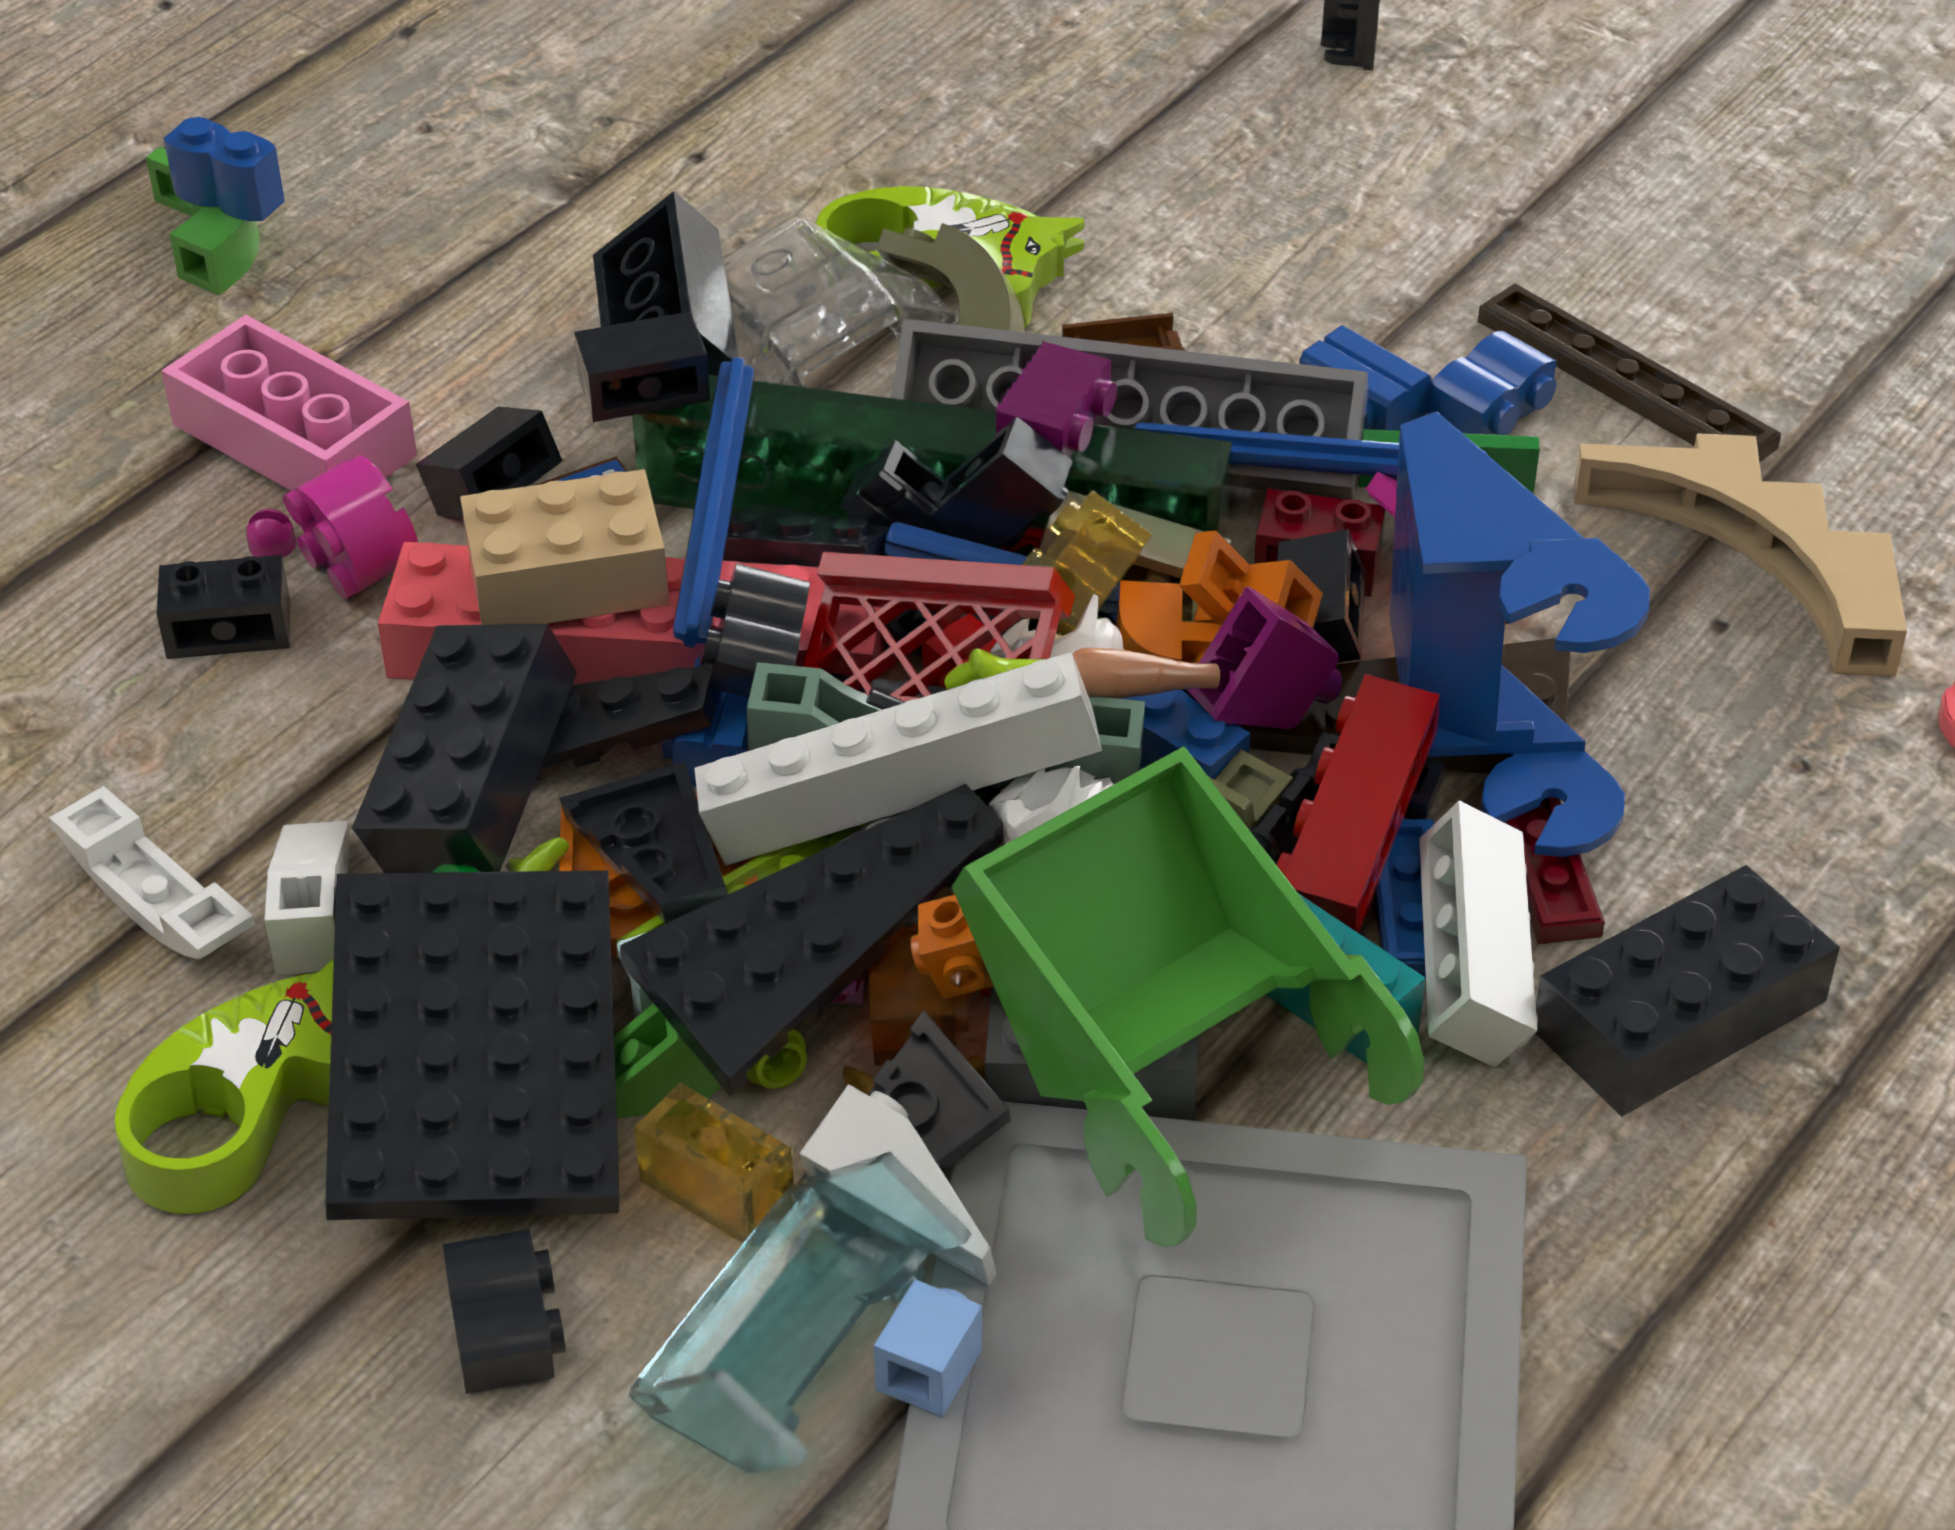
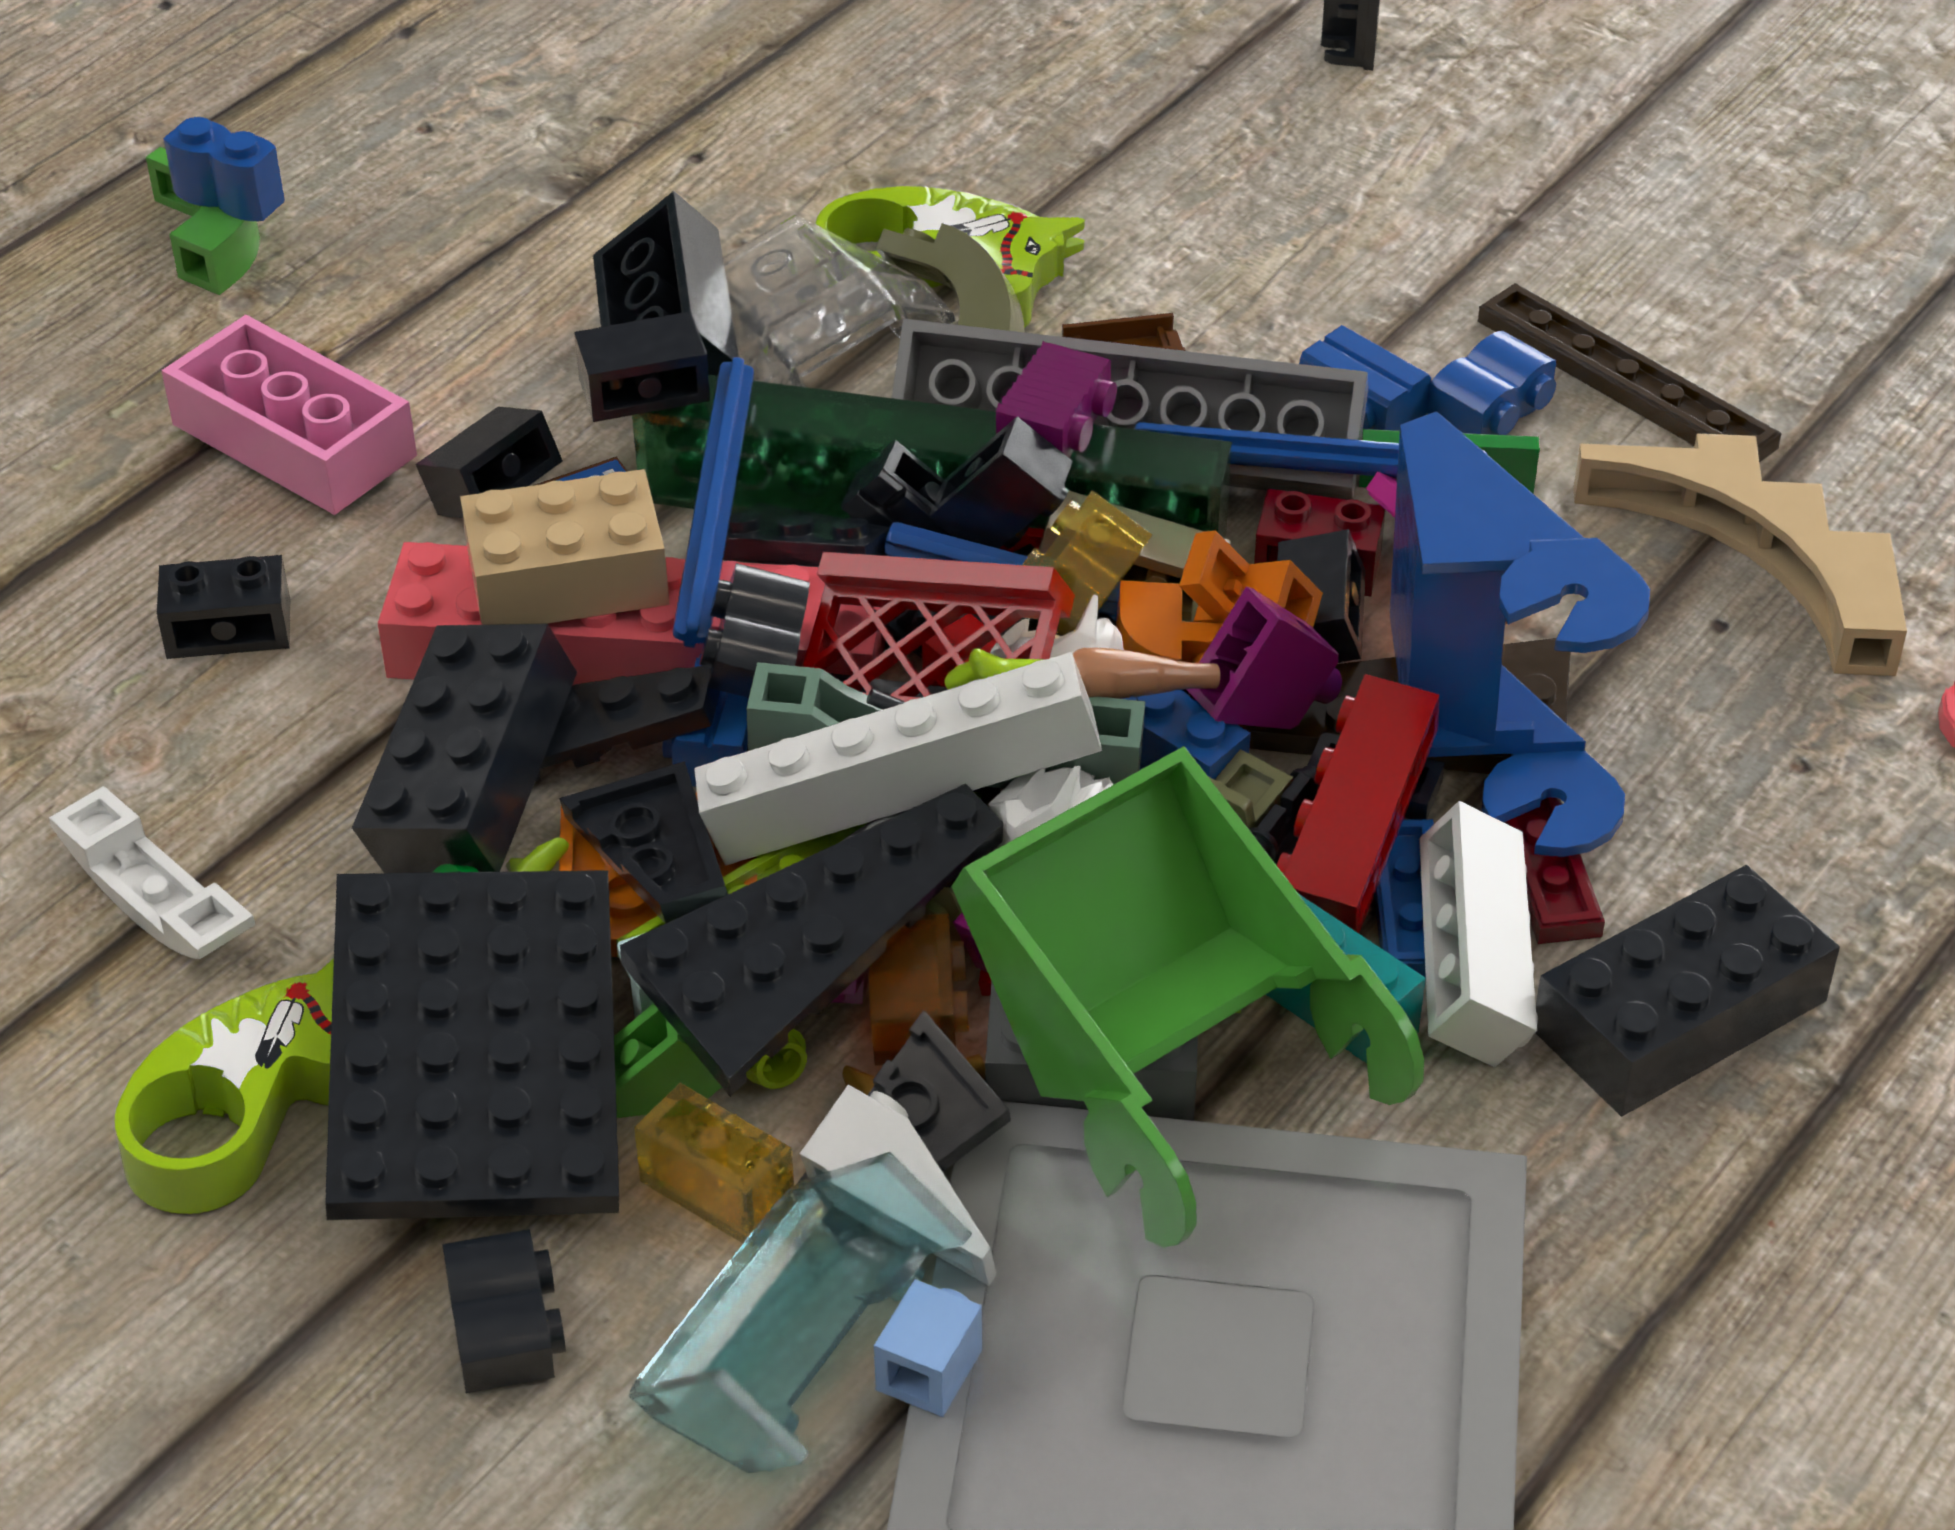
dark pink hinge [246,508,296,558] -> none
white slope [264,821,350,975] -> none
dark pink brick [283,455,419,599] -> none
orange brick [910,895,994,999] -> none

